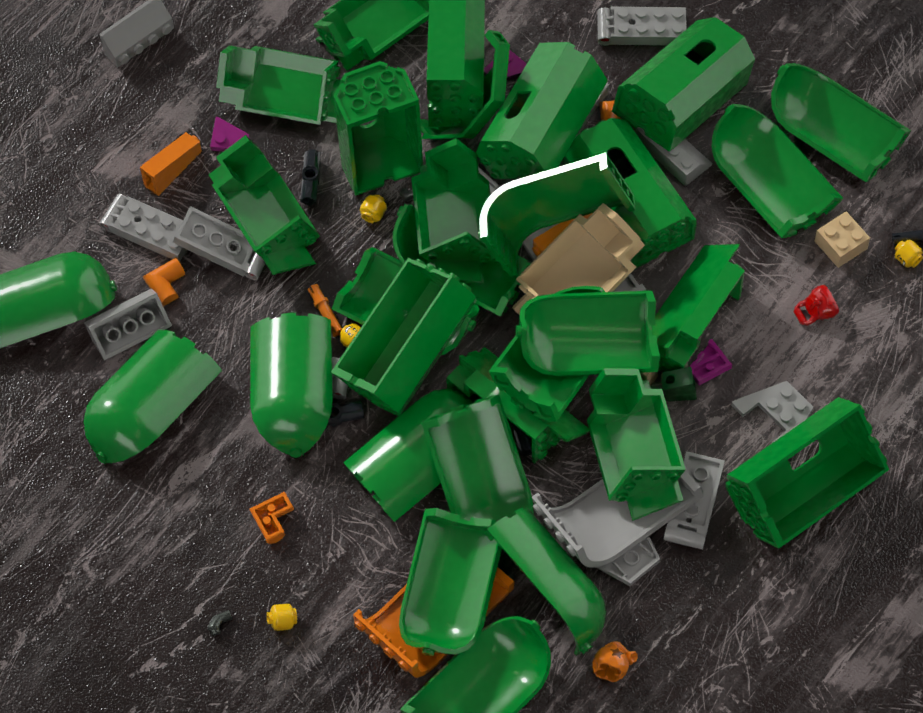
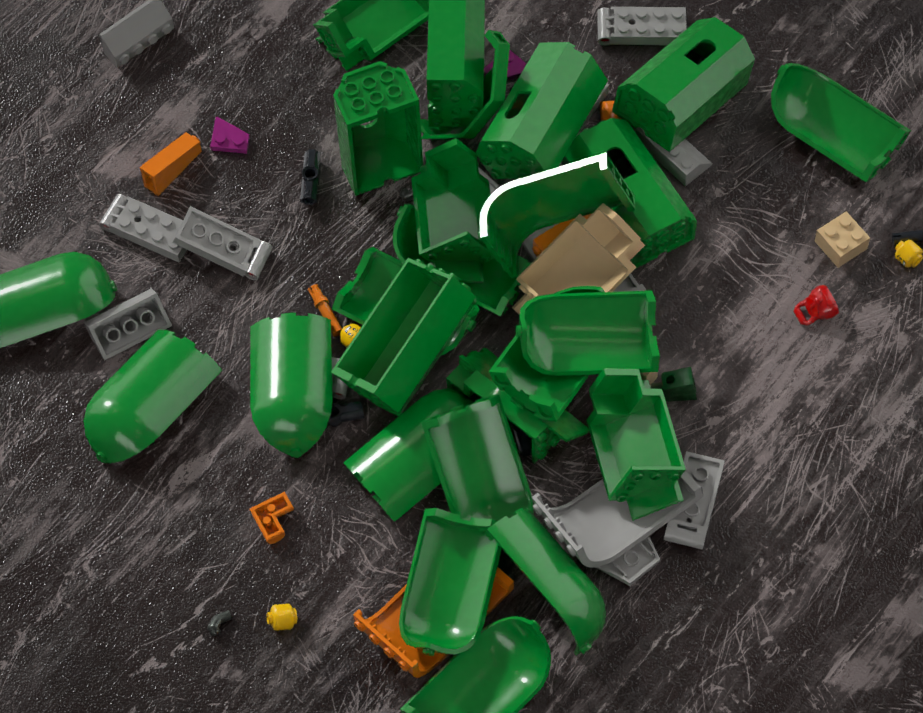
orange brick [143,258,185,307] -> none
green panel [209,135,320,275] -> none
green panel [216,45,341,125] -> none
yellow head [360,194,387,223] -> none
orange piece [592,641,638,682] -> none
green panel [652,244,745,372] -> none
magenta wing [690,339,732,385] -> none
green panel [712,104,844,238] -> none
green panel [725,397,889,549] -> none
light grey wing [731,381,813,443] -> none

